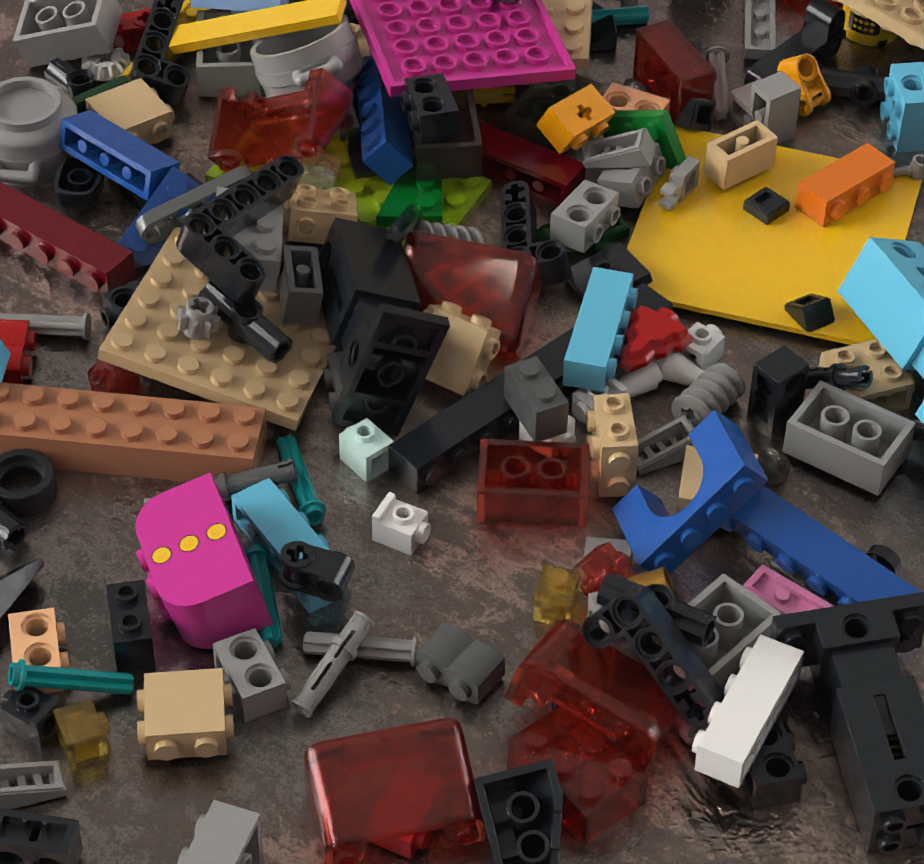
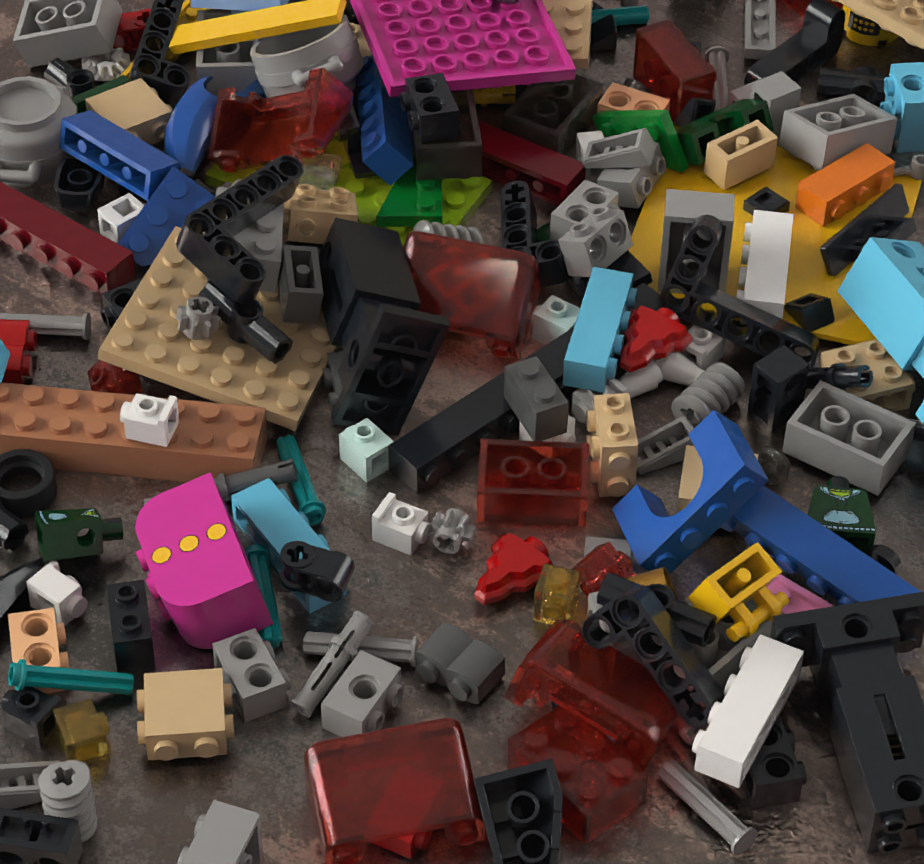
dark grey beam [135,166,253,244] -> none
black axle [386,204,422,246] -> none
tan brick [423,301,502,396] -> none
light orange brick [536,83,616,154] -> none
light grey plate [659,156,700,210] -> none
light orange piece [777,53,831,117] -> none
none -> white brick [26,560,88,626]
none -> dark green torso [35,508,123,561]
none -> light grey piece [39,760,97,842]
none -> white brick [97,192,146,243]
none -> white brick [120,393,179,447]
none -> blue piece [164,76,277,179]
none -> light grey brick [321,650,404,746]
none -> light grey gear [428,508,477,554]
none -> red rock [474,532,559,605]
none -> light aqua brick [531,295,580,345]
none -> light grey brick [558,206,633,277]
none -> light grey brick [658,189,735,294]
none -> light grey axle [658,760,758,855]
none -> black beam [659,214,820,367]
none -> dark green arch [675,99,774,165]
none -> yellow brick [688,542,789,642]
none -> white brick [736,210,794,325]
none -> light grey brick [778,94,897,171]
none -> dark green torso [807,476,876,554]
none -> black bracket [820,184,917,276]

